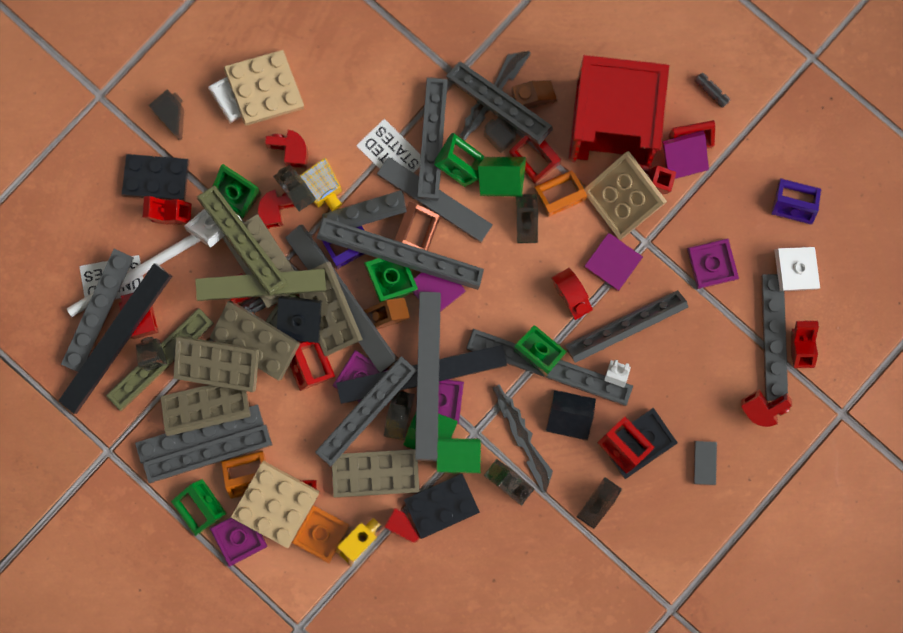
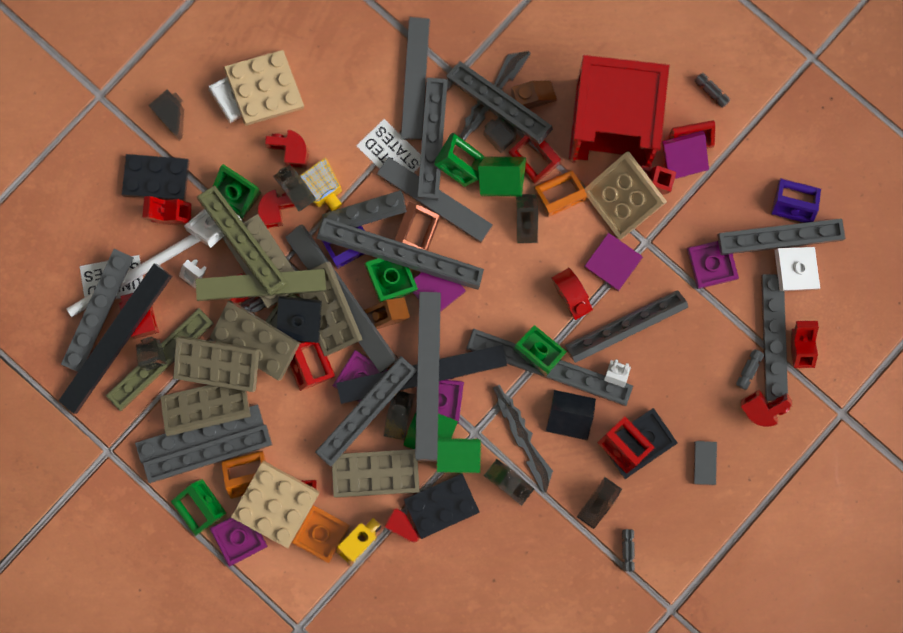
none -> white tile [179,259,206,288]
none -> dark grey tile [401,17,430,141]
none -> dark grey axle [622,529,635,572]
none -> dark grey plate [717,219,846,255]
none -> dark grey axle [736,349,764,390]

